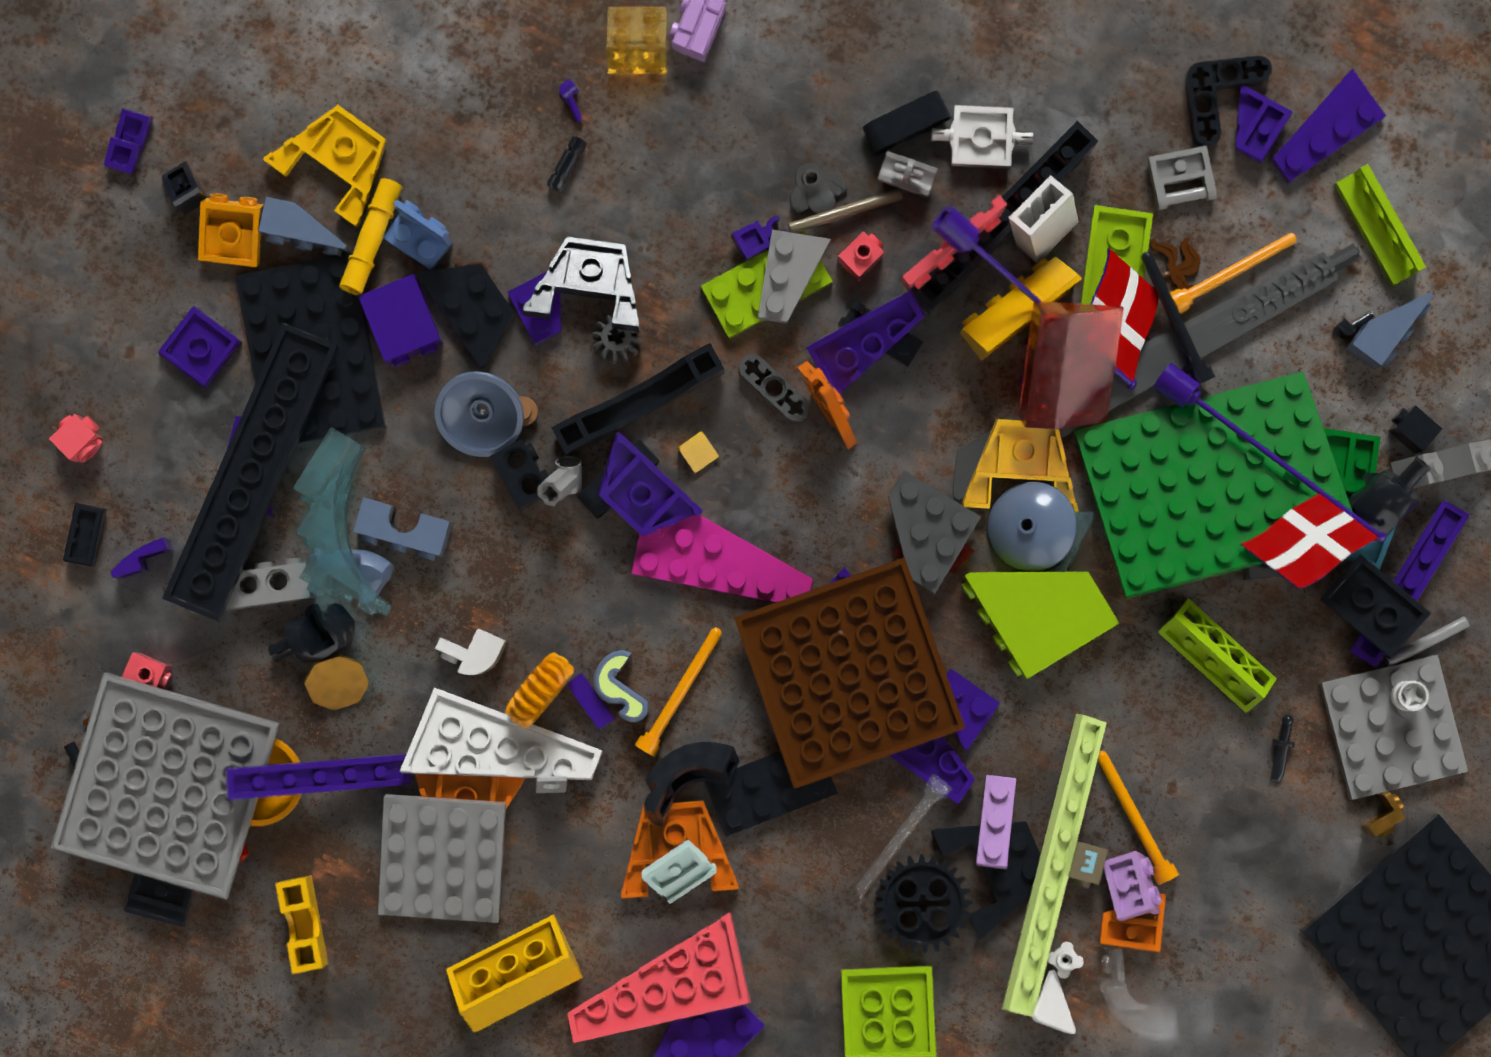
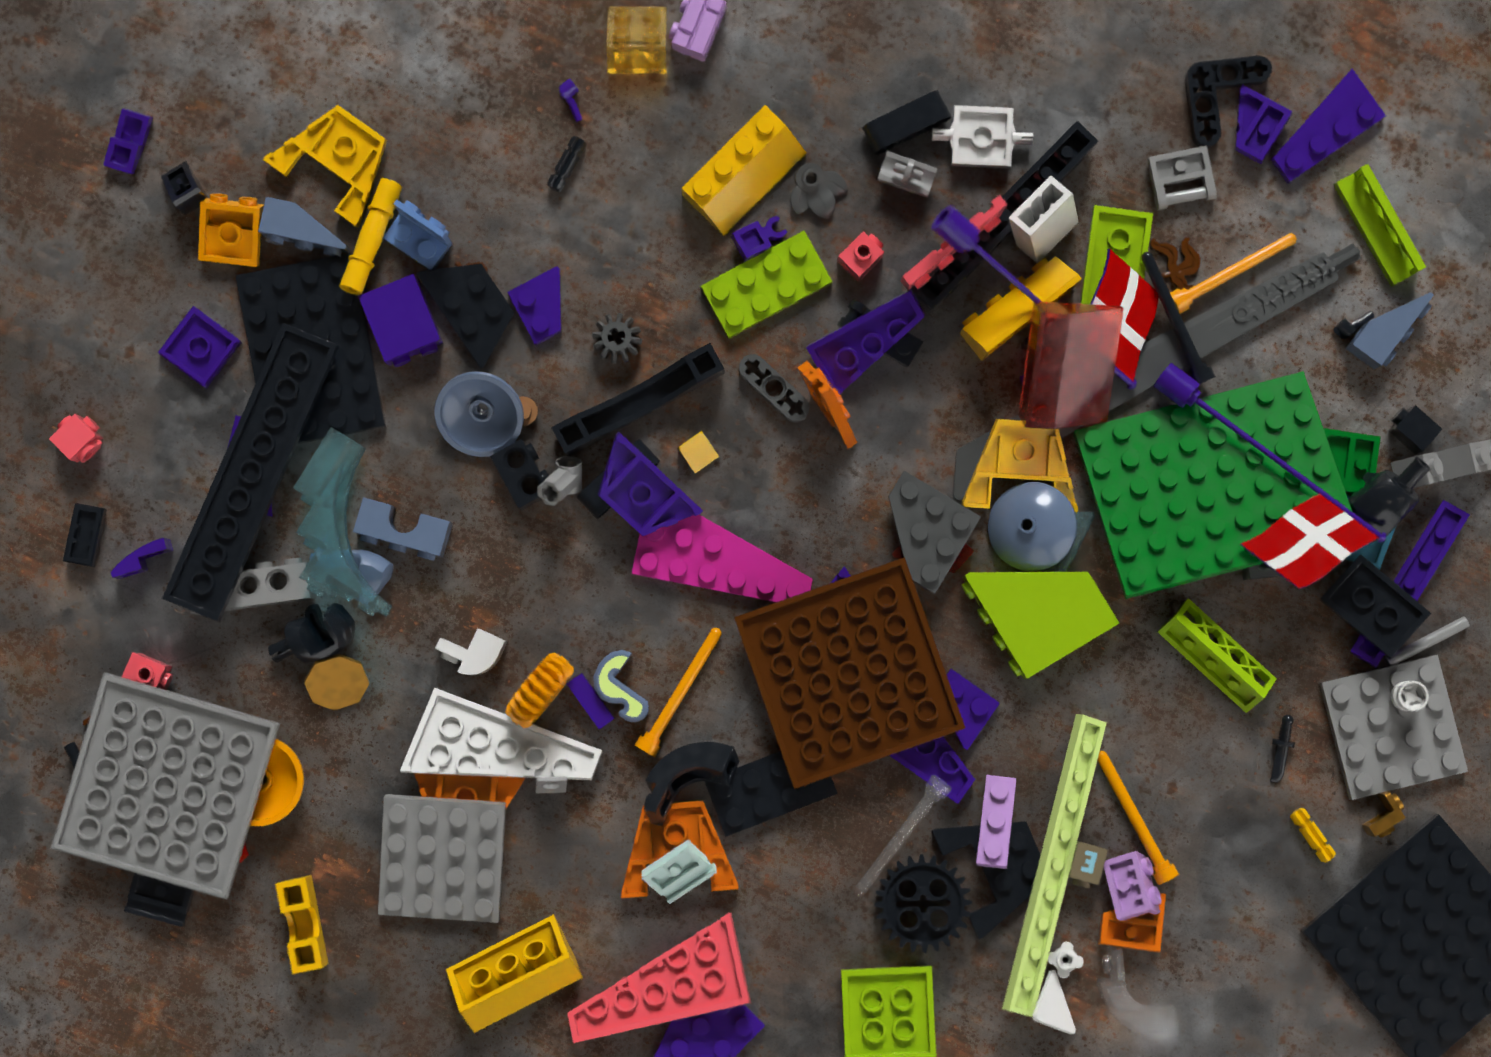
dark purple plate [225,753,411,800] -> none
wing [523,237,639,332] -> none
light grey wing [758,230,831,323] -> none
dark tan bar [788,188,902,233] -> none
none -> yellow slope [681,105,807,236]
none -> yellow axle [1290,808,1336,863]

